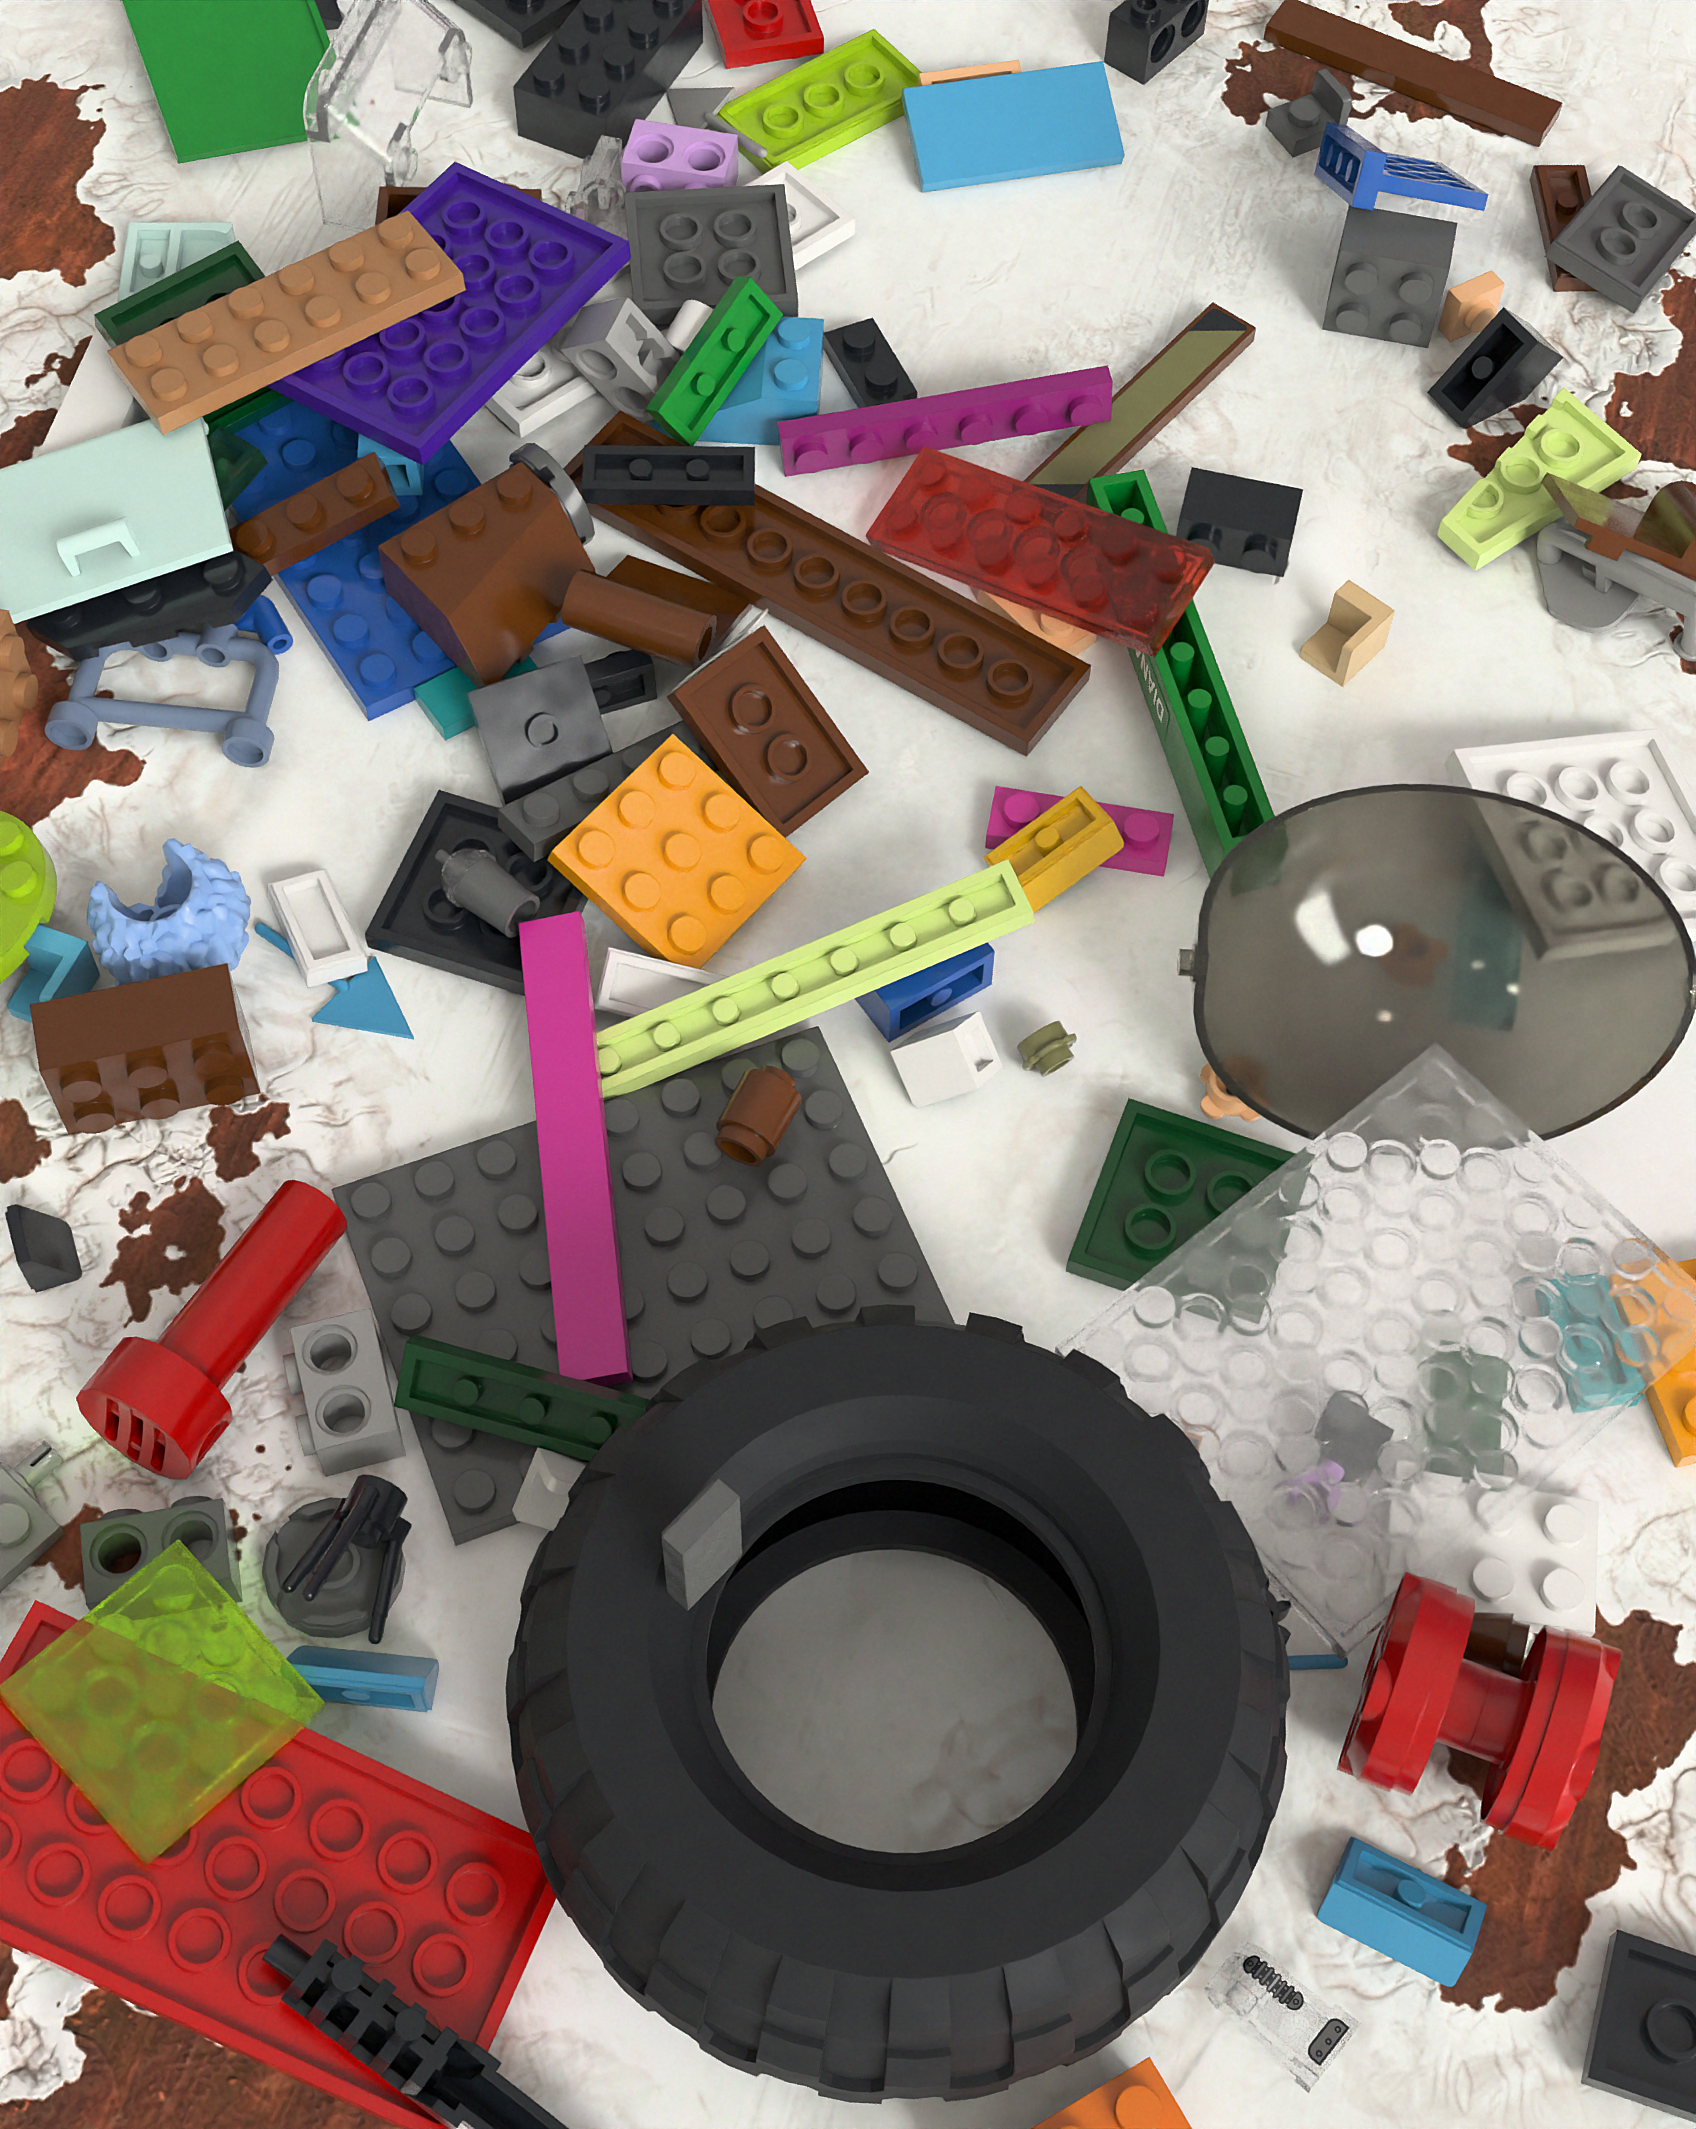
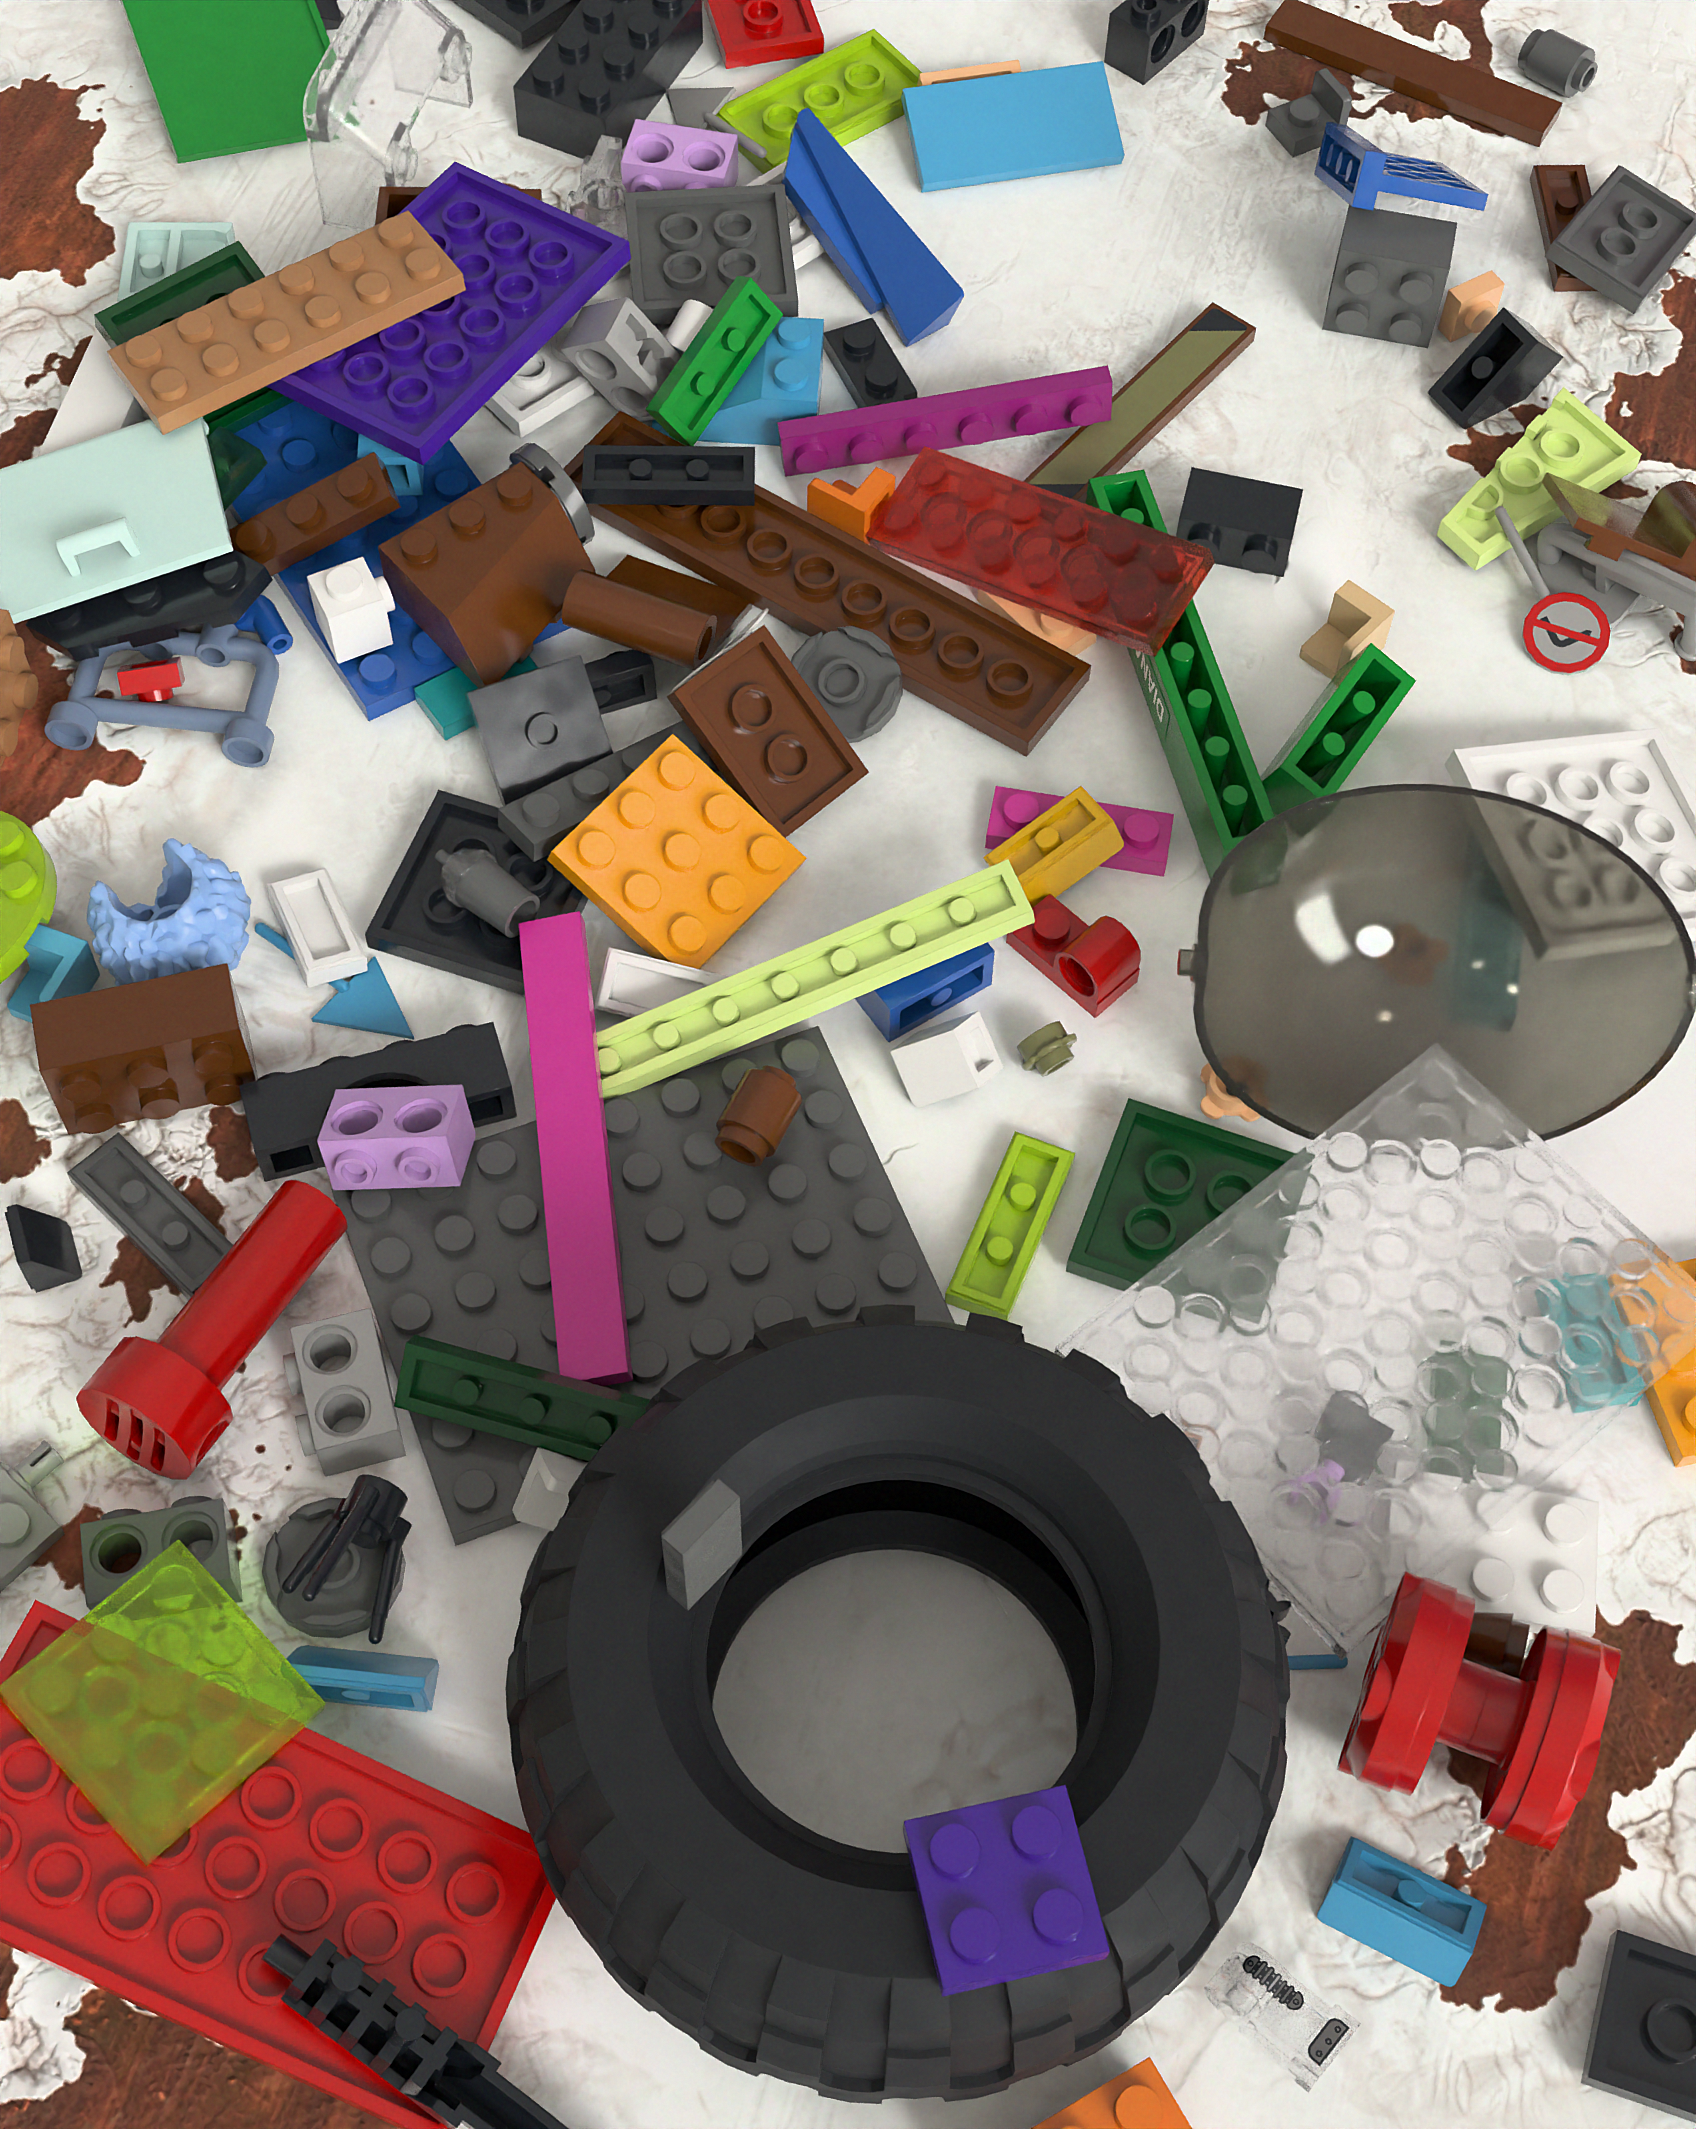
none -> dark grey tile [67,1132,233,1300]
none -> plate [117,656,185,702]
none -> black arch [239,1022,517,1182]
none -> white brick [307,557,395,664]
none -> lavender brick [317,1084,476,1190]
none -> blue wedge [781,108,964,347]
none -> dark grey tile [791,626,903,743]
none -> orange panel [807,467,896,544]
none -> dark purple plate [903,1785,1110,1997]
none -> lime tile [945,1131,1075,1321]
none -> red plate [1006,894,1141,1018]
none -> green brick [1260,643,1416,830]
none -> piece [1495,506,1611,675]
none -> dark grey brick [1518,29,1598,98]

